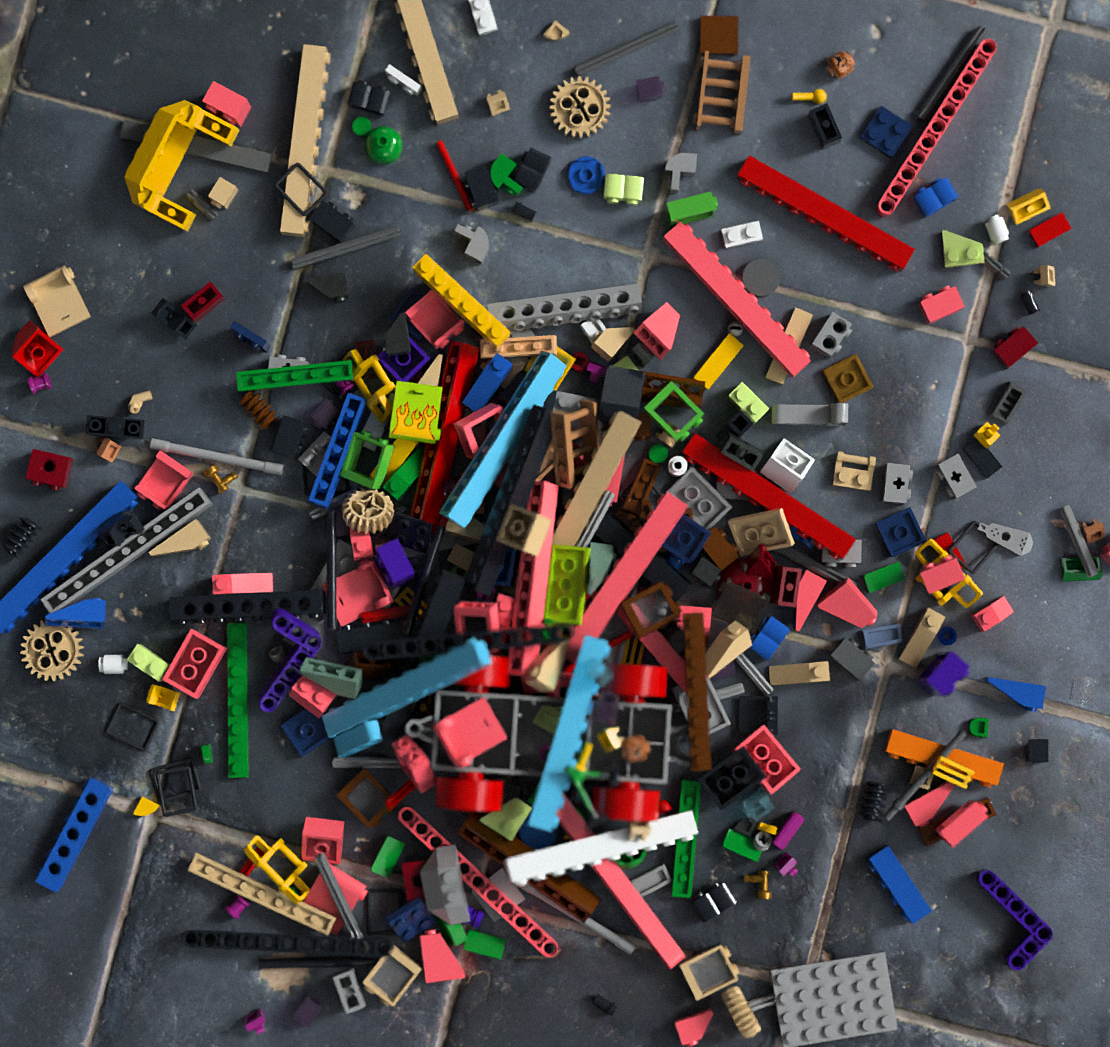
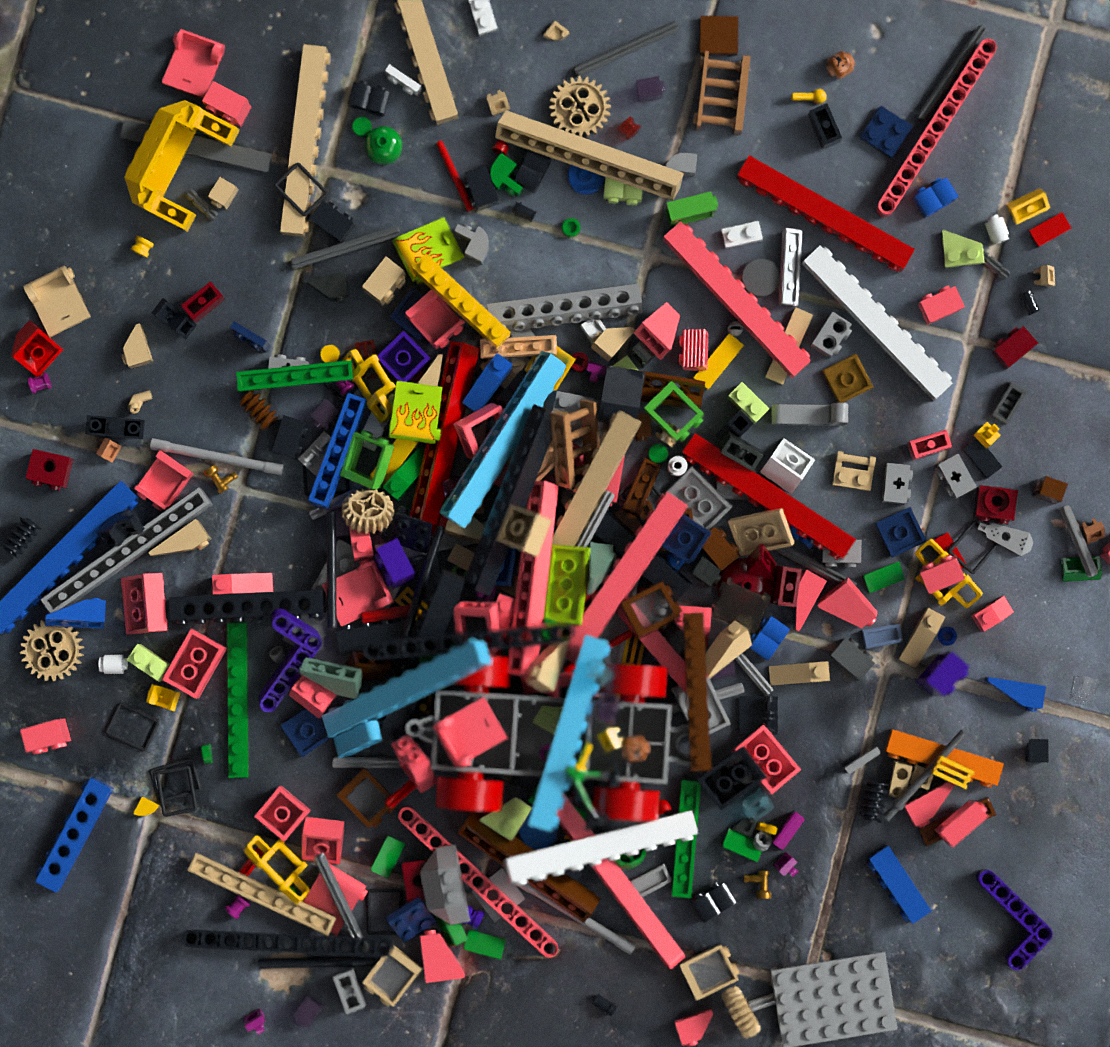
pearl dark grey slope [382,313,411,357] -> none
tan tile [628,820,651,842] -> none
green tile [968,718,989,738] -> none
none -> coral brick [20,719,71,755]
none -> coral slope [121,573,168,635]
none -> tan slope [122,323,153,369]
none -> yellow wheel [130,236,154,258]
none -> coral door [162,29,225,98]
none -> coral brick [254,786,311,841]
none -> yellow tile [320,345,340,363]
none -> tan brick [362,257,406,306]
none -> lime door [392,217,465,284]
none -> red hinge [492,140,509,155]
none -> tan brick [495,111,684,200]
none -> green tile [562,218,581,238]
none -> clear red wheel [618,116,642,141]
none -> coral brick [679,329,708,371]
none -> tile [778,228,802,306]
none -> white brick [802,245,953,401]
none -> light grey tile [843,747,881,774]
none -> tan leg [888,760,913,798]
none -> coral brick [907,430,952,461]
none -> dark red brick [973,485,1018,525]
none -> reddish brown brick [1032,476,1068,504]

